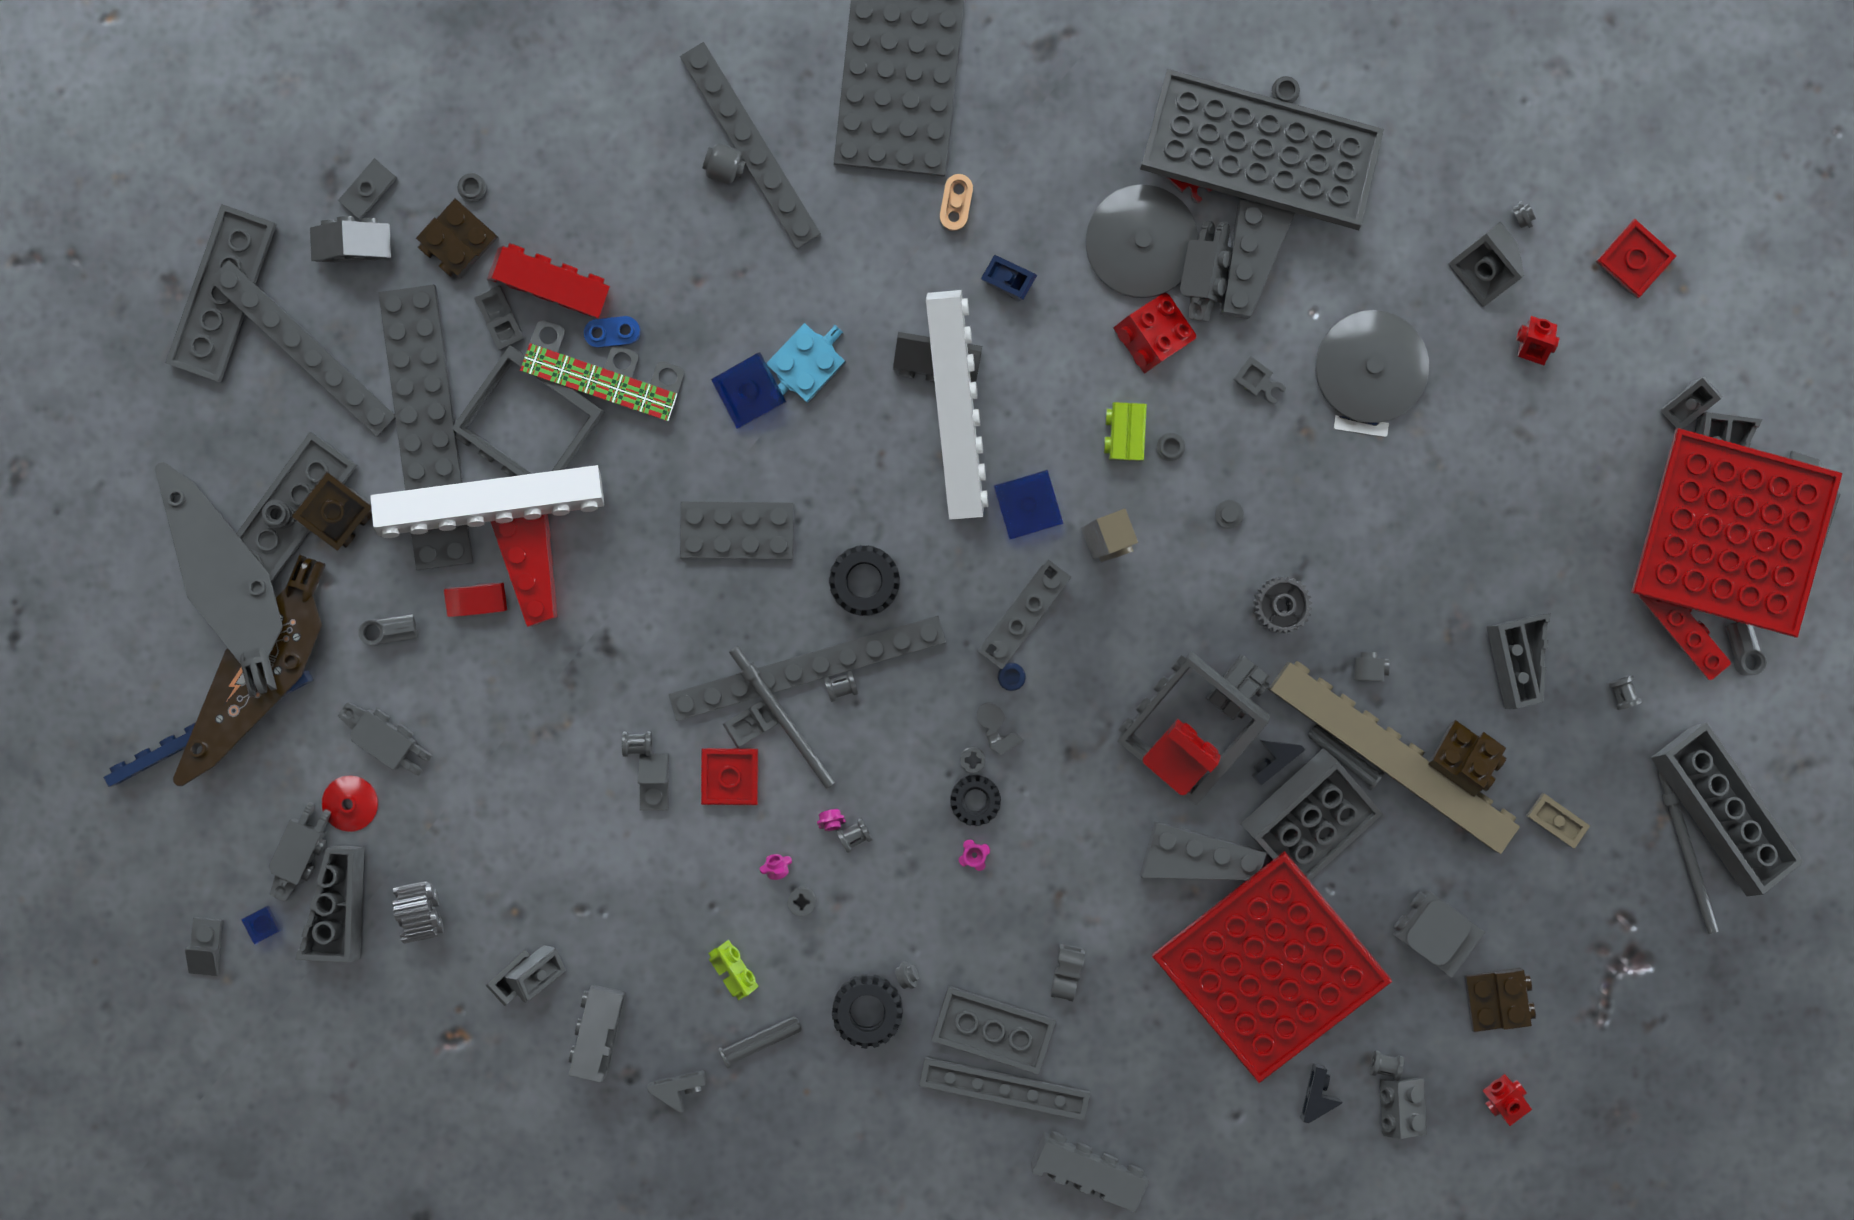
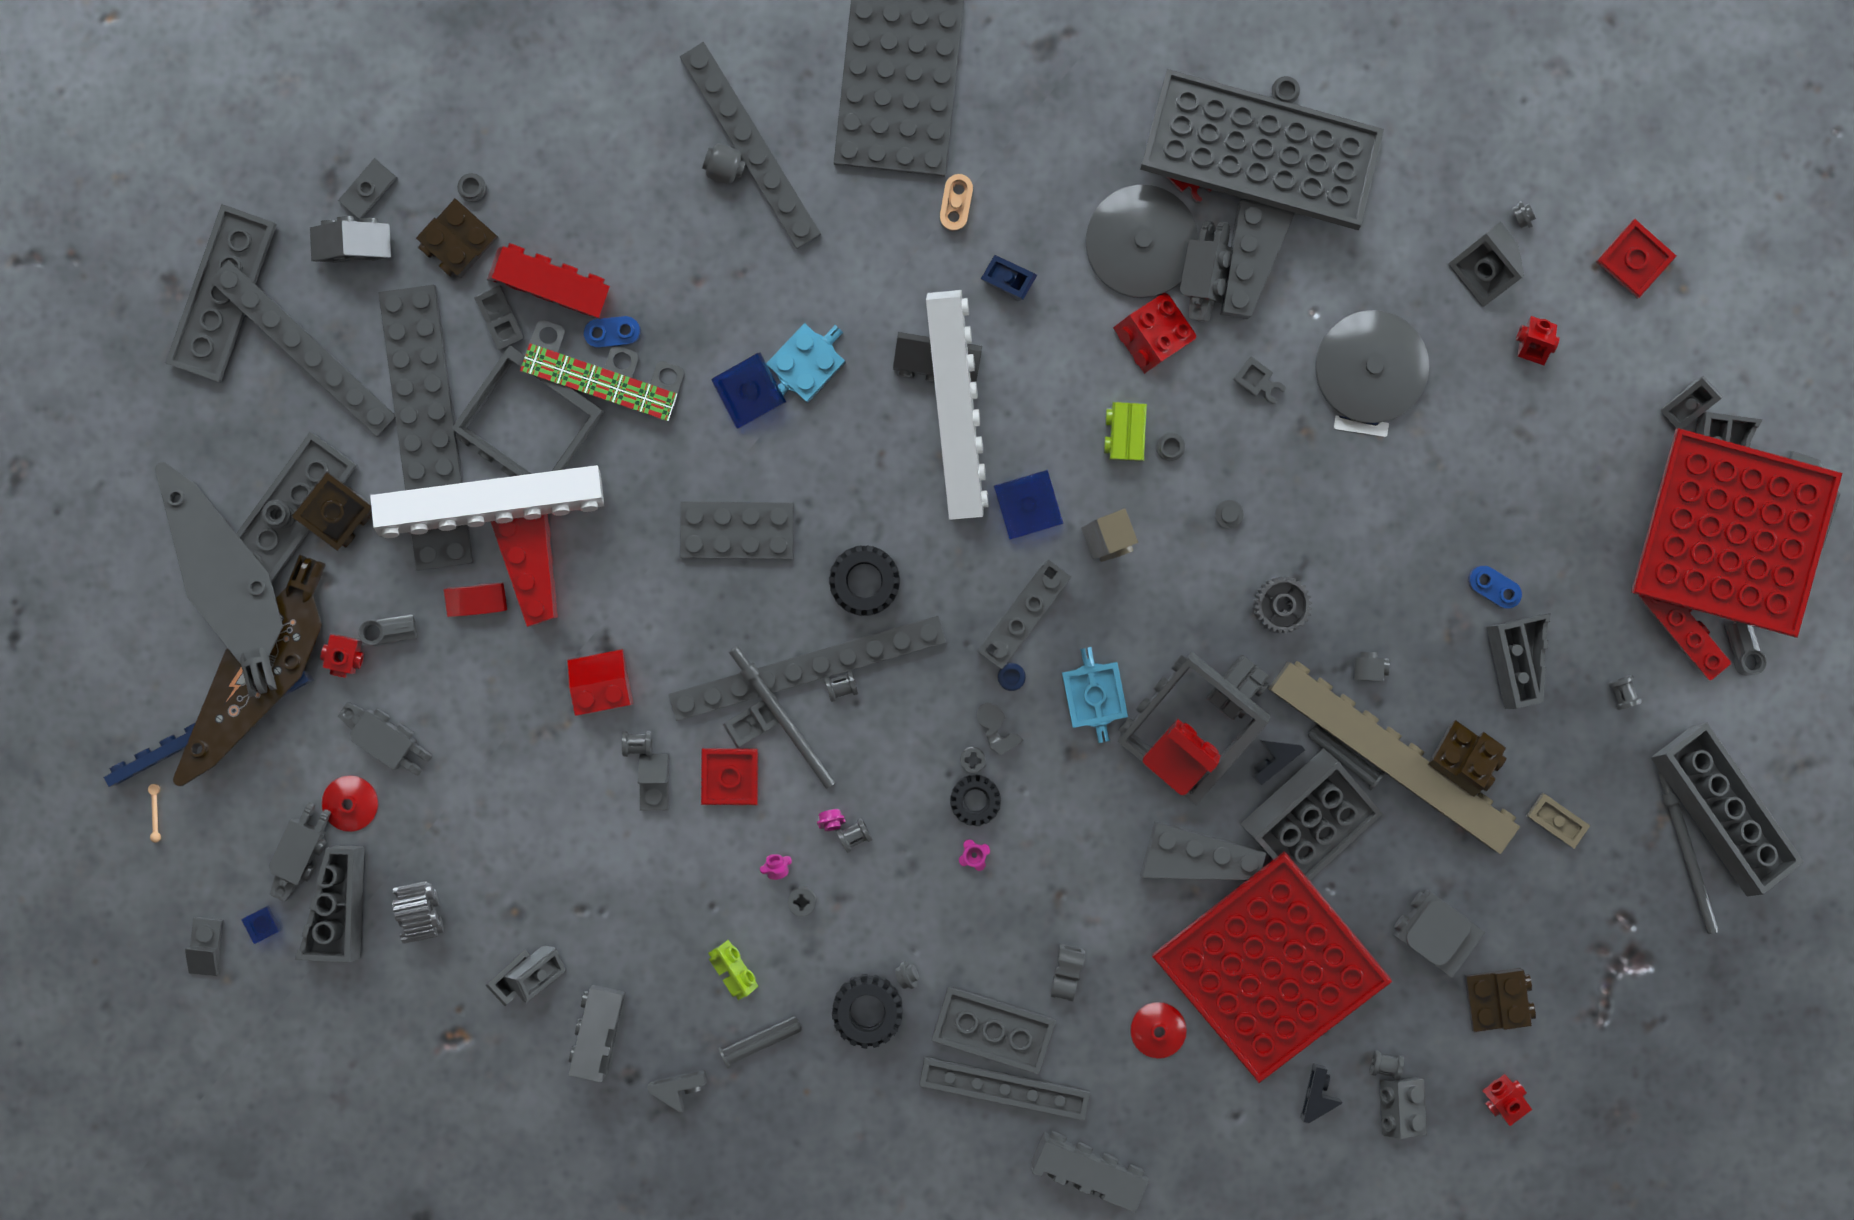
none -> light nougat hinge [148,784,161,843]
none -> red brick [320,634,364,678]
none -> red slope [567,649,634,716]
none -> medium azure plate [1062,647,1128,743]
none -> red dish [1130,1002,1187,1059]
none -> blue plate [1468,566,1522,609]

